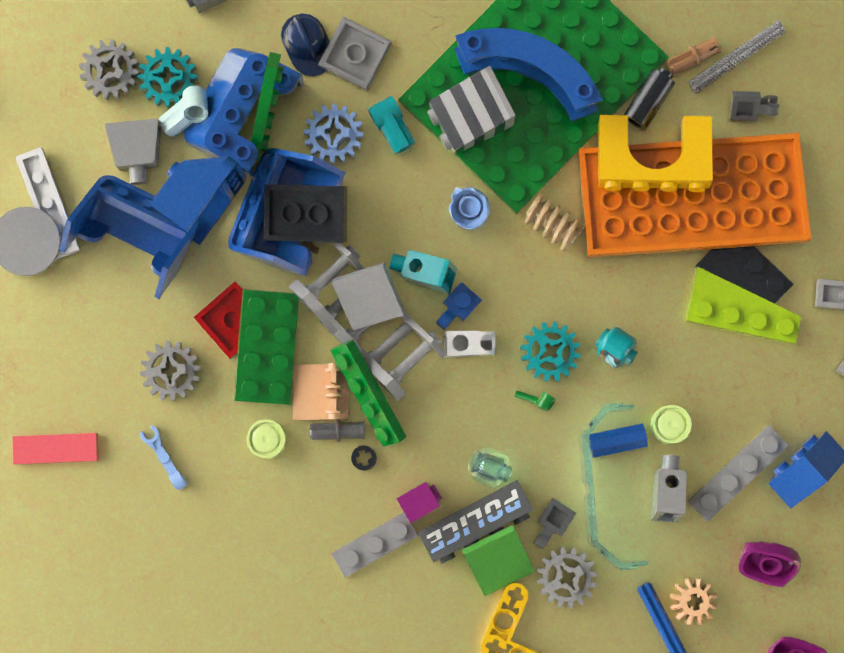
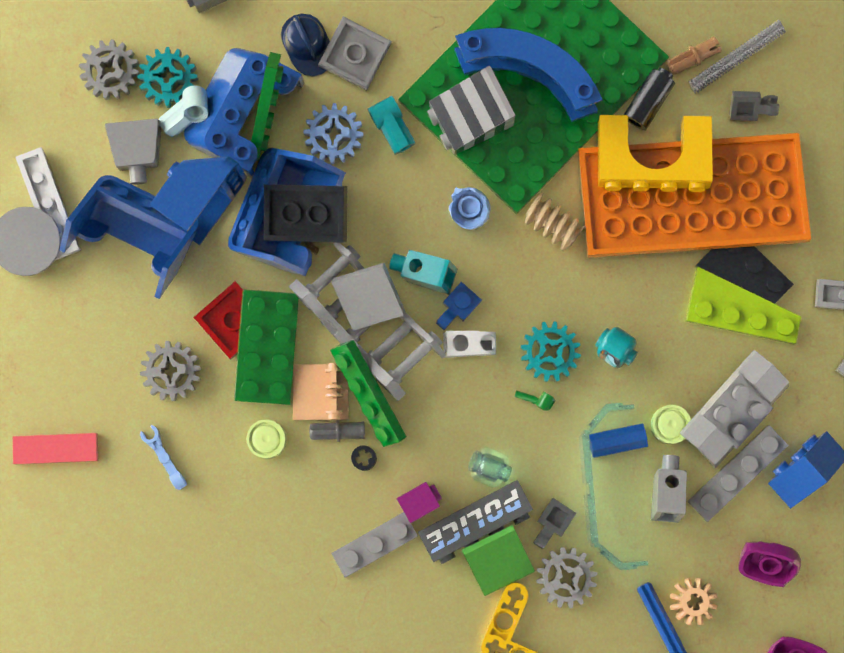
none -> light grey piece [680,350,789,469]

